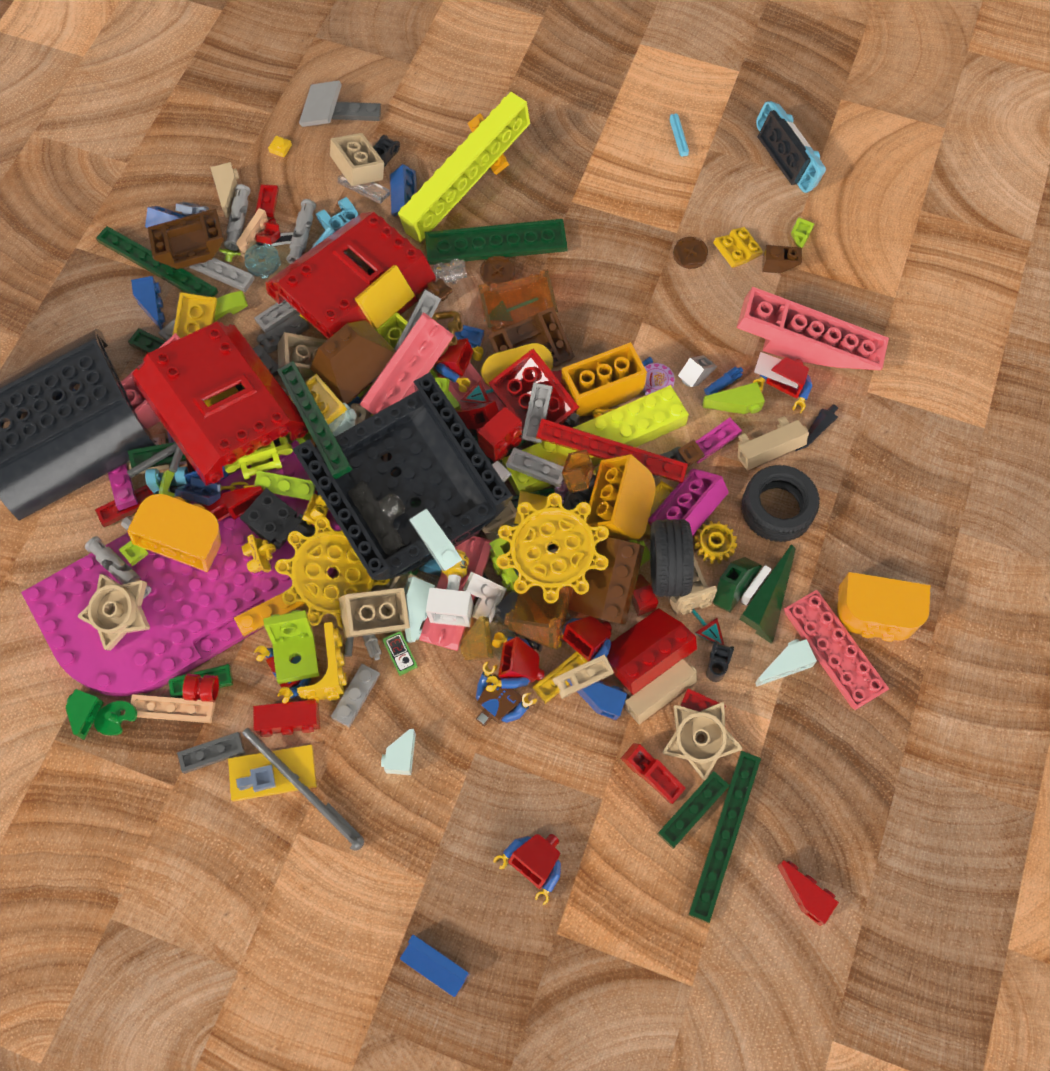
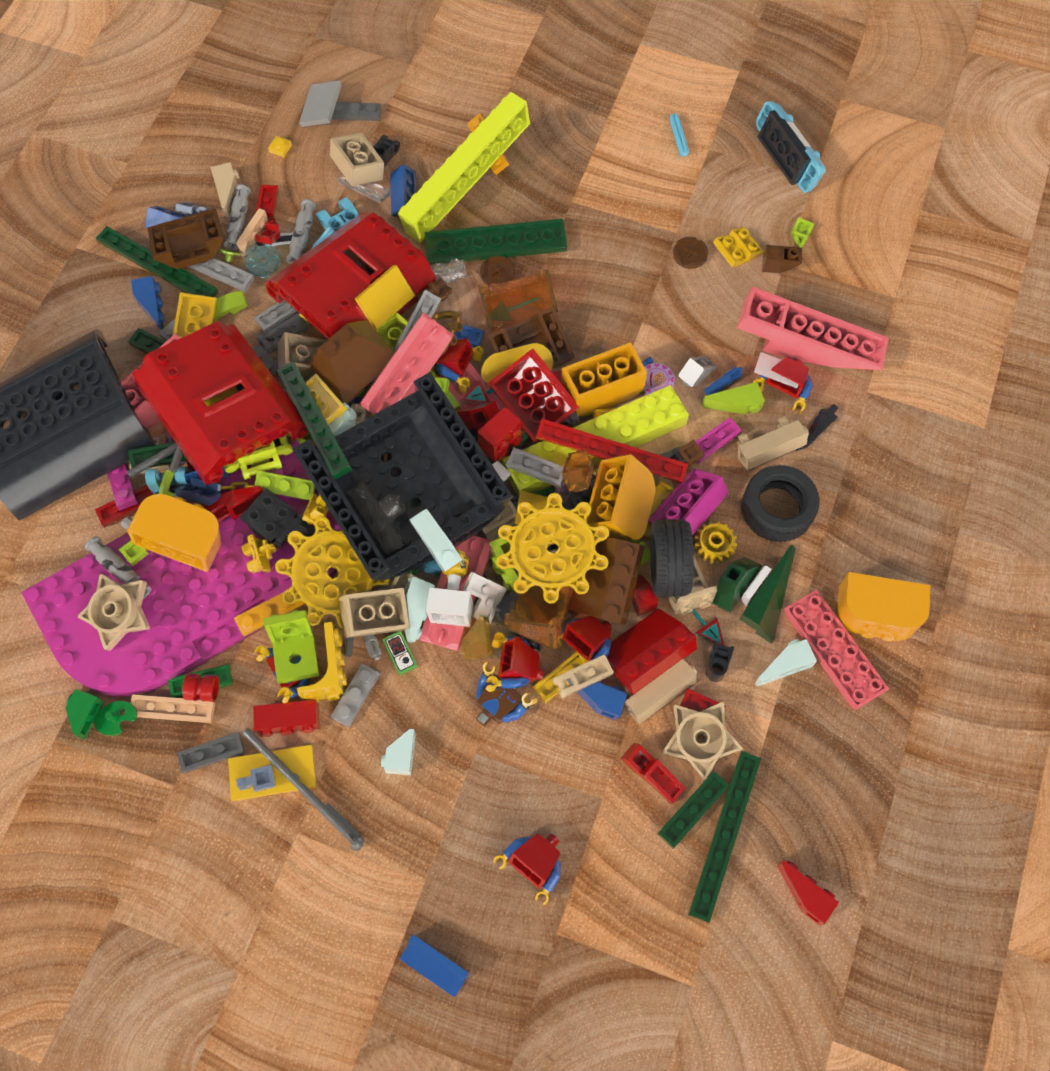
light grey plate [522,383,553,443] -> none

